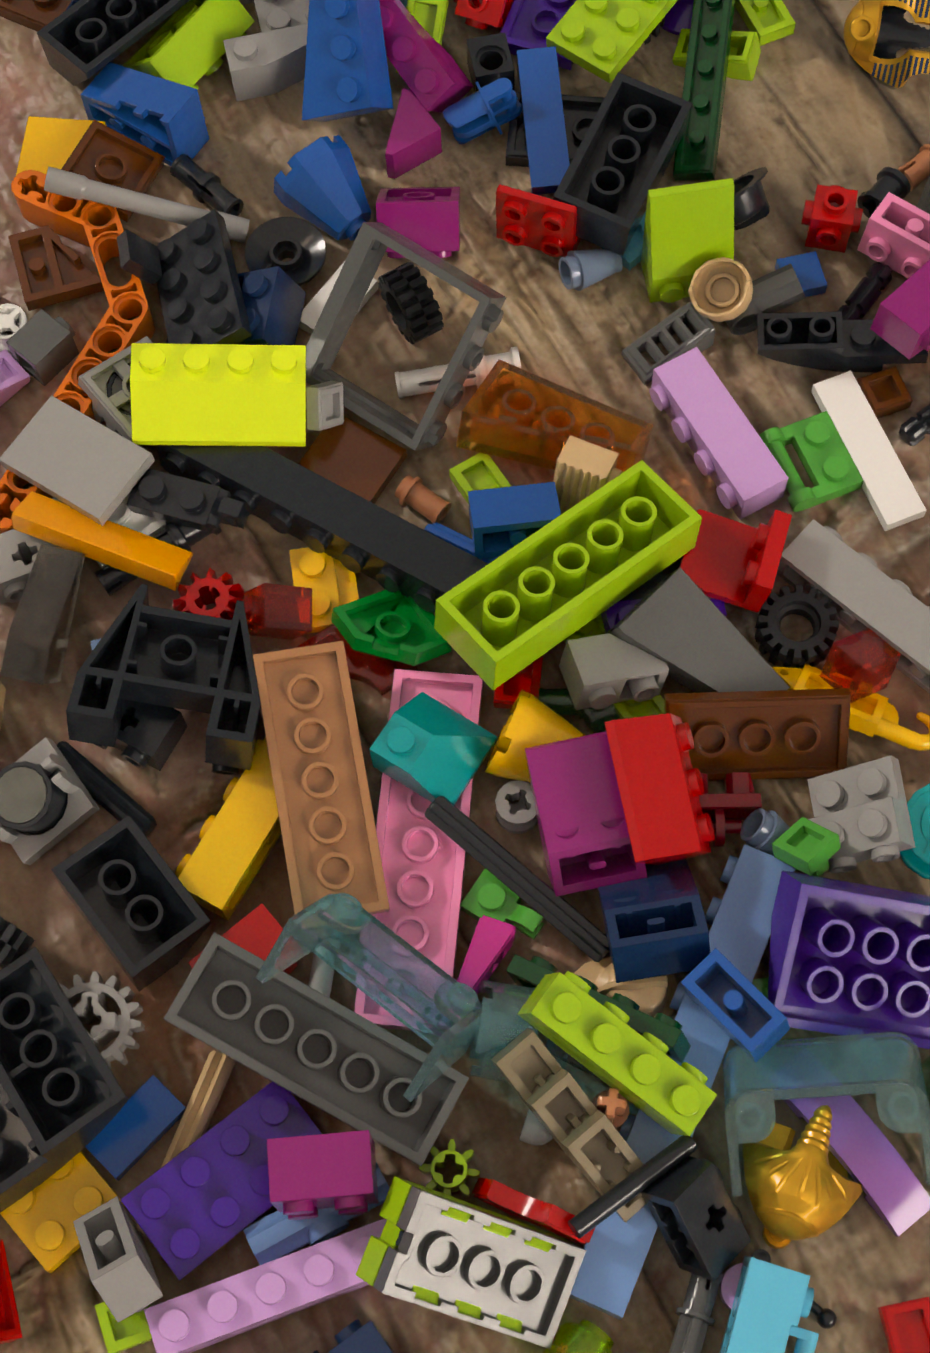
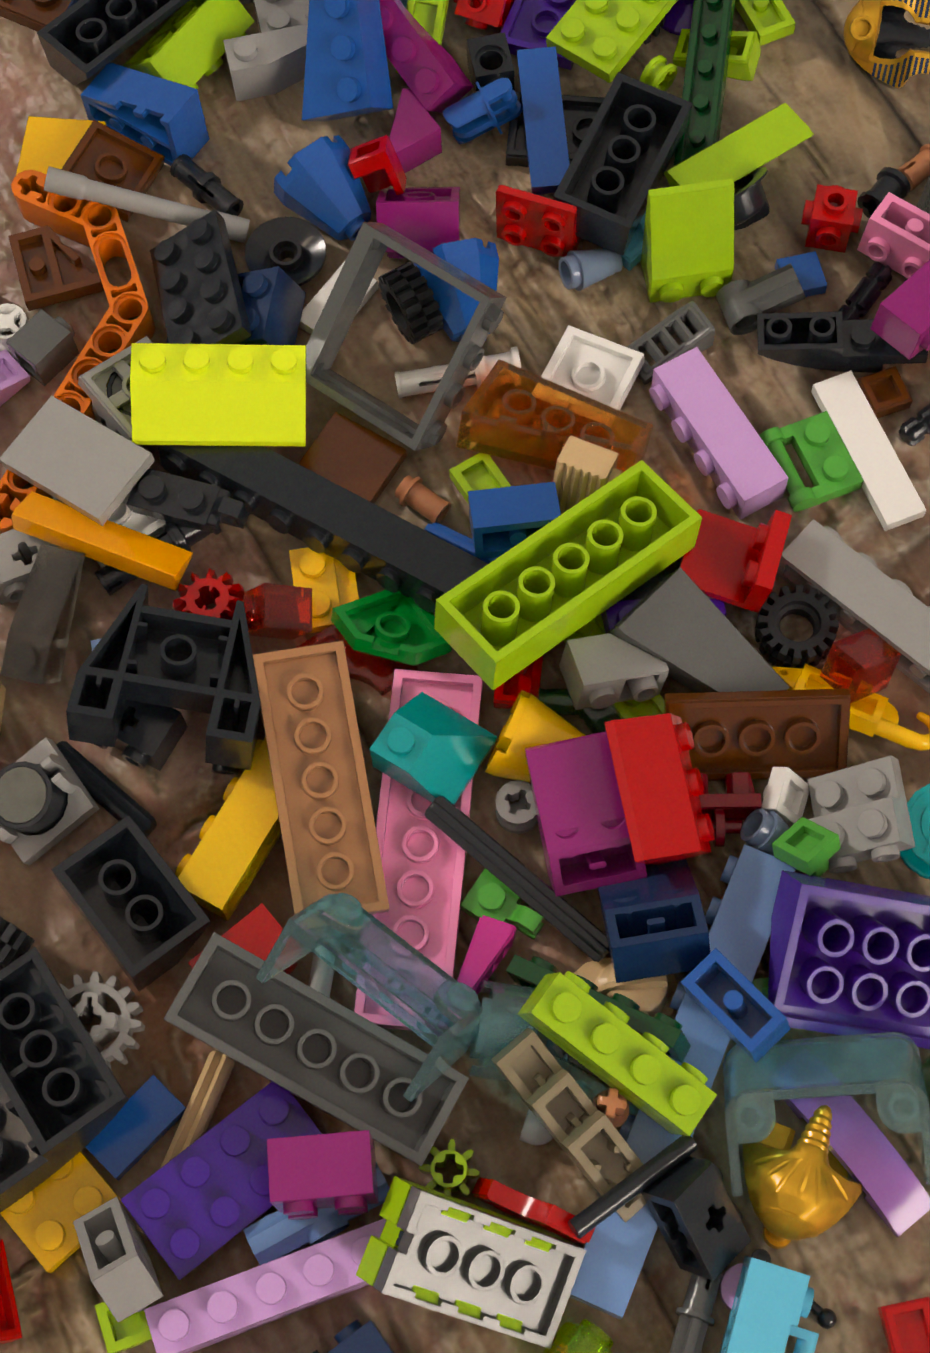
black tile [117,229,162,285] -> none
light grey tile [306,381,344,431] -> none
tan hair [688,257,753,322] -> none
none -> red panel [348,134,407,195]
none -> blue cone [413,238,499,342]
none -> white plate [532,325,645,431]
none -> lime bush [640,55,678,92]
none -> lime slope [664,103,814,187]
none -> white plate [761,767,809,827]

